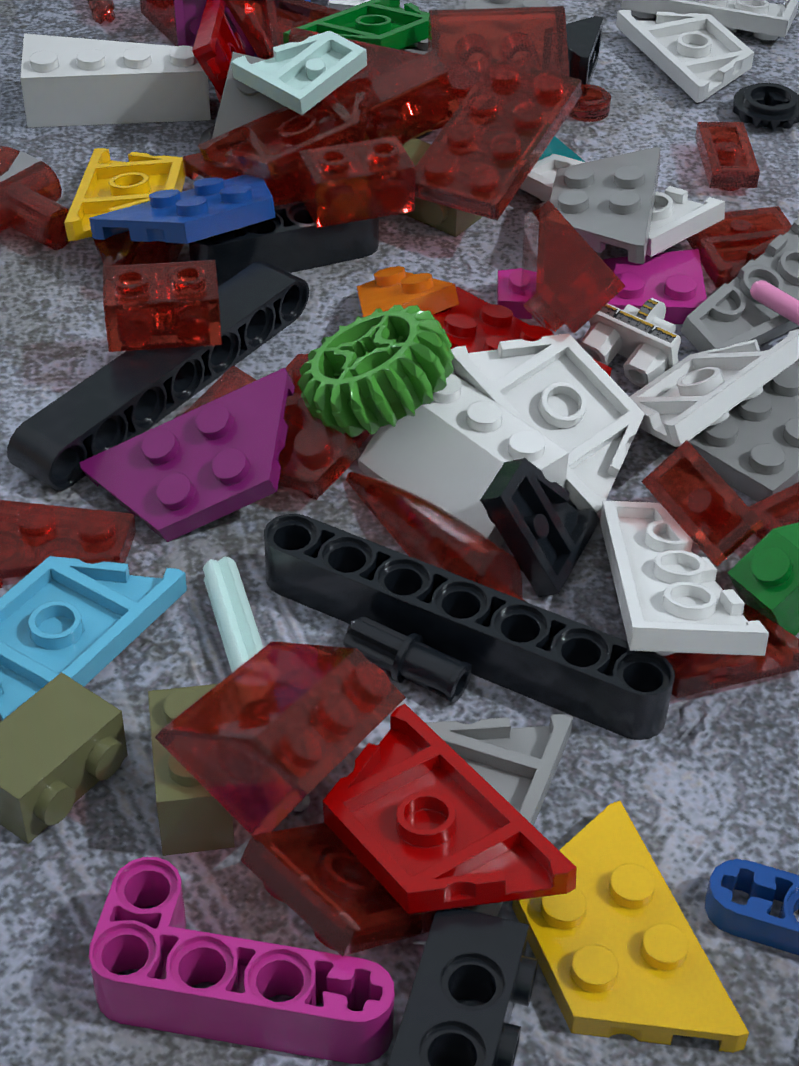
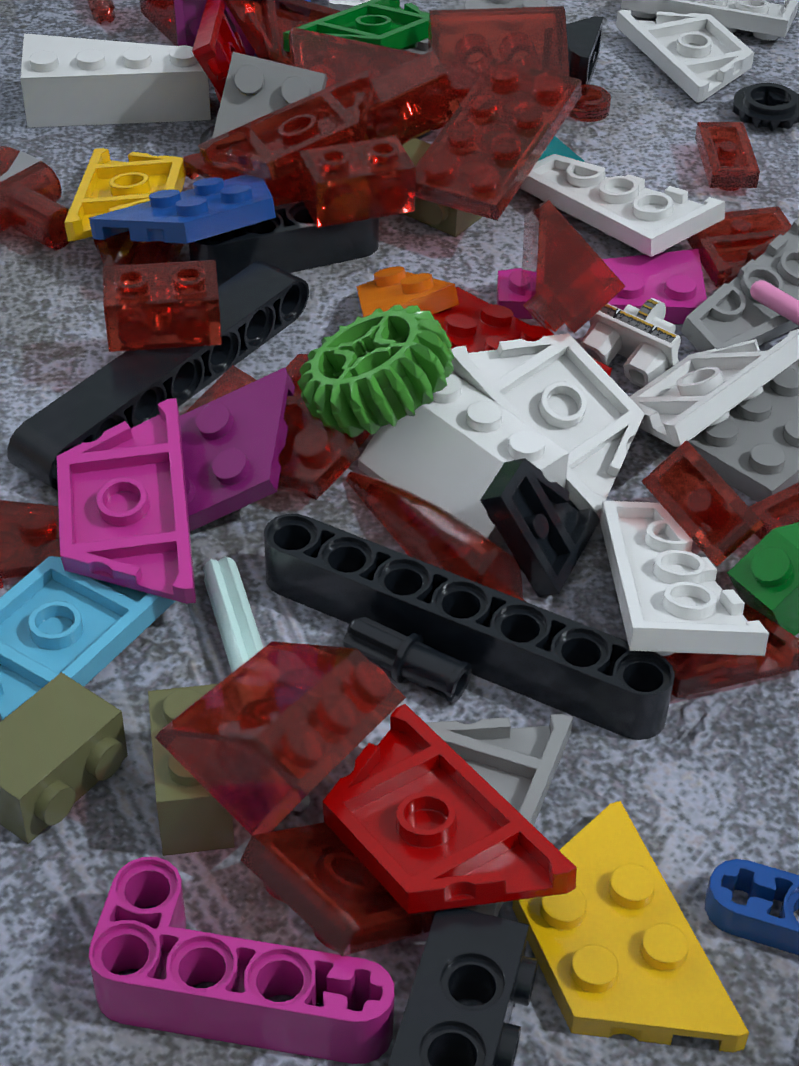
light aqua wing [231,31,367,115] -> none
light grey wing [545,147,660,264] -> none
none -> dark pink wing [57,398,196,604]

